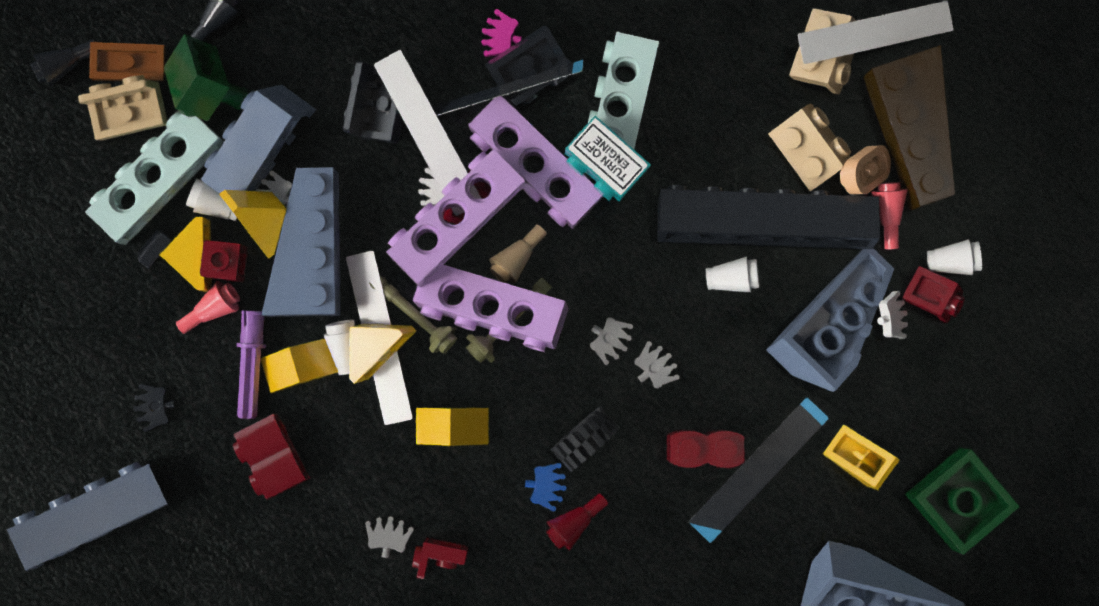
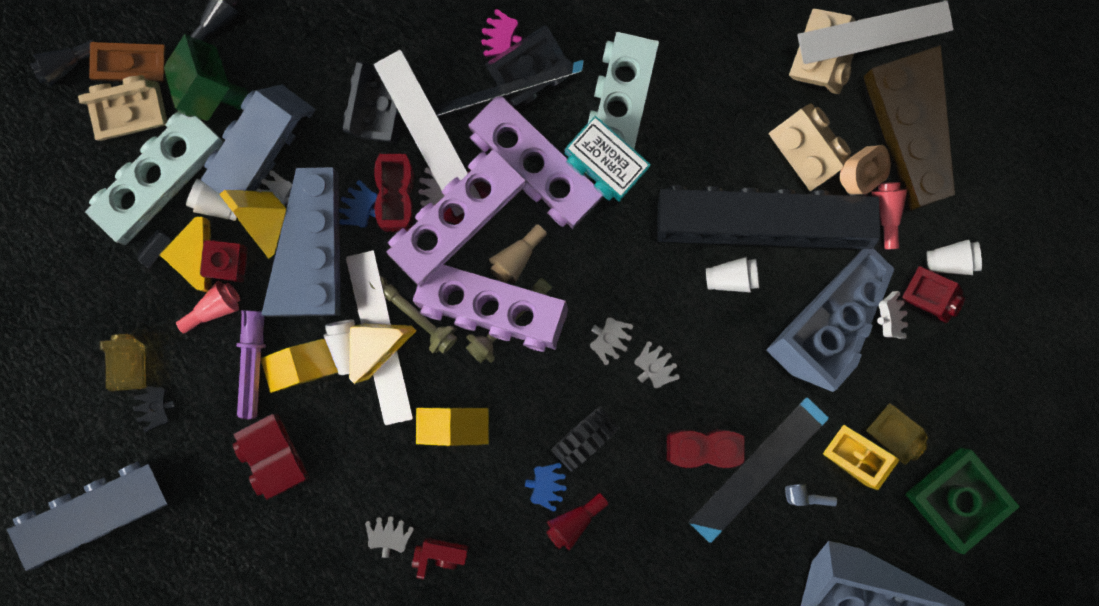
none -> clear yellow bracket [100,334,146,391]
none -> blue piece [339,180,377,228]
none -> dark red brick [374,154,415,231]
none -> sand blue hand [785,484,837,506]
none -> clear yellow bracket [866,403,928,465]

